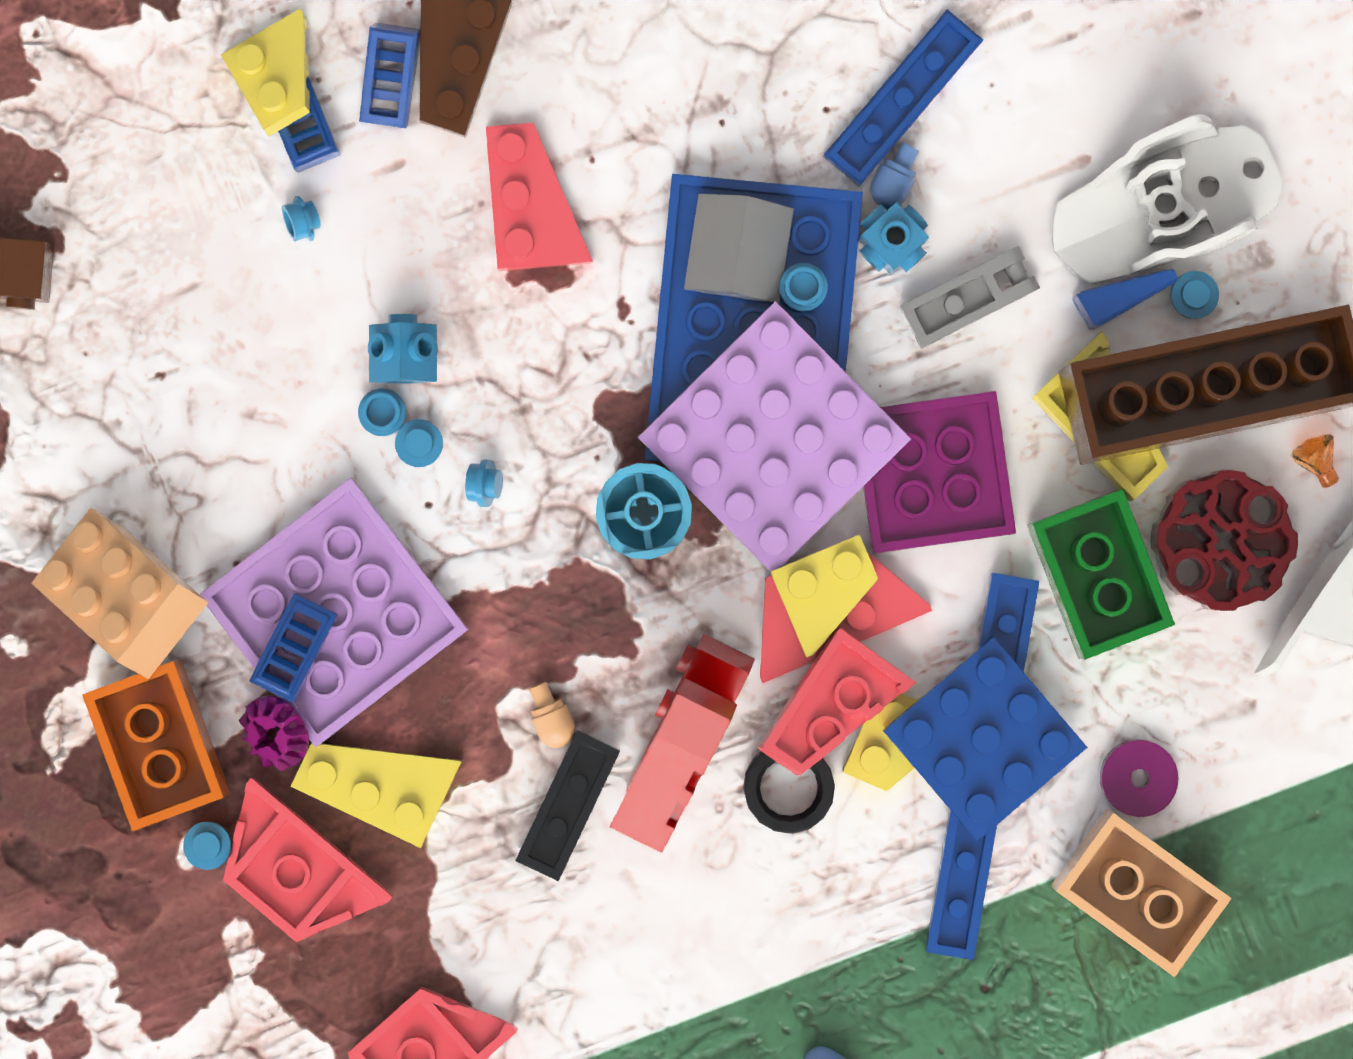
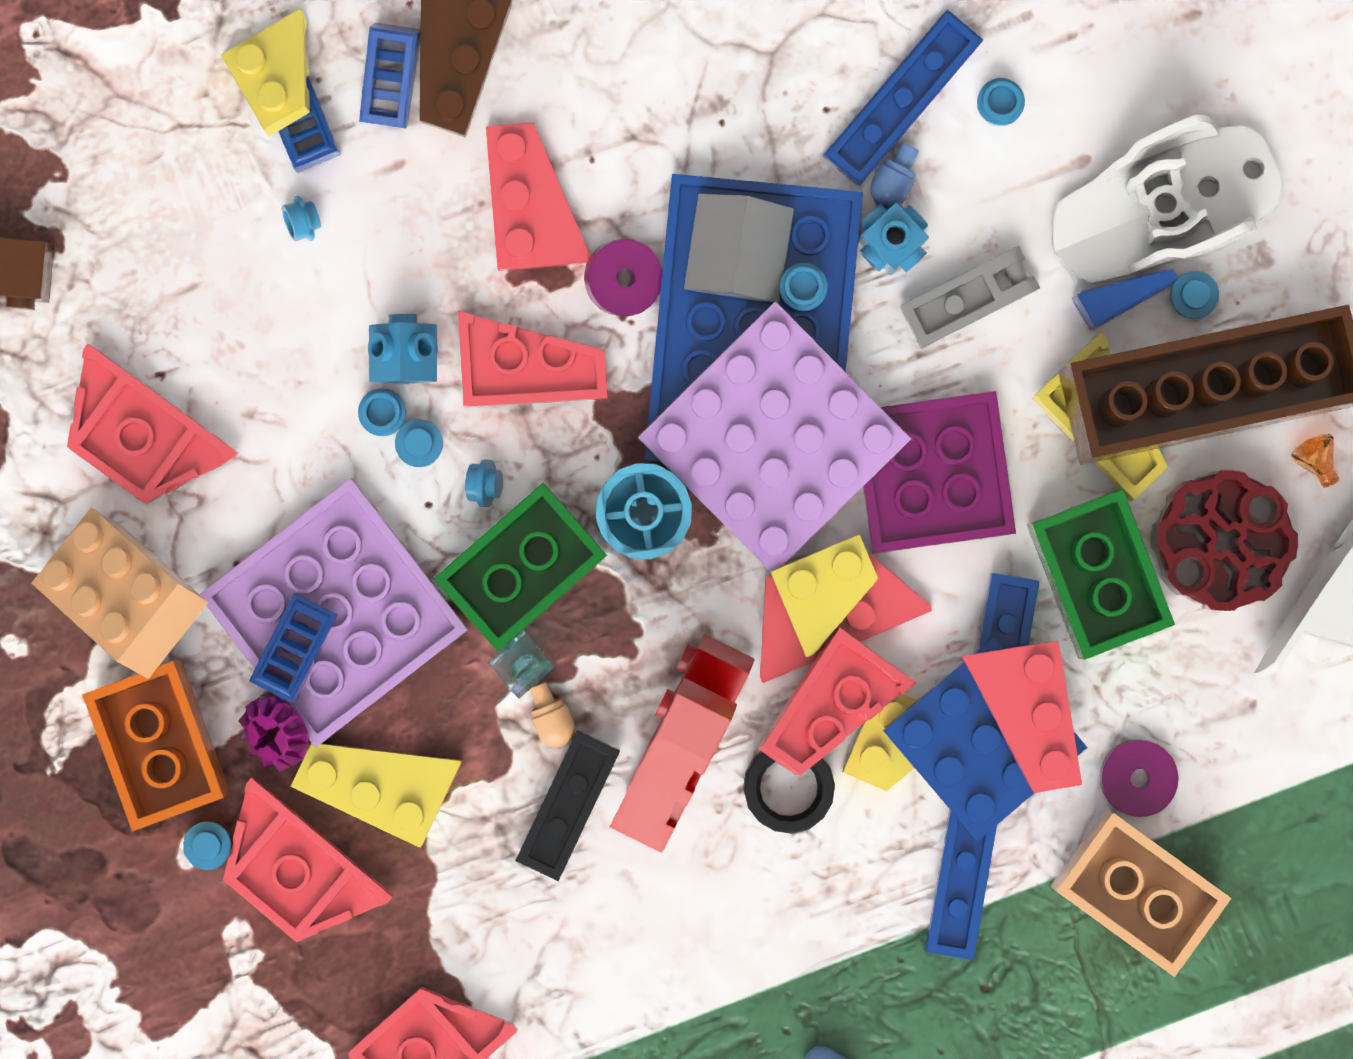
none -> coral wing [67,343,239,504]
none -> green brick [433,483,608,652]
none -> coral wing [458,311,608,408]
none -> clear light blue plate [488,630,555,699]
none -> magenta piece [584,239,662,316]
none -> coral wing [961,640,1082,793]
none -> dark azure plate [977,78,1025,126]

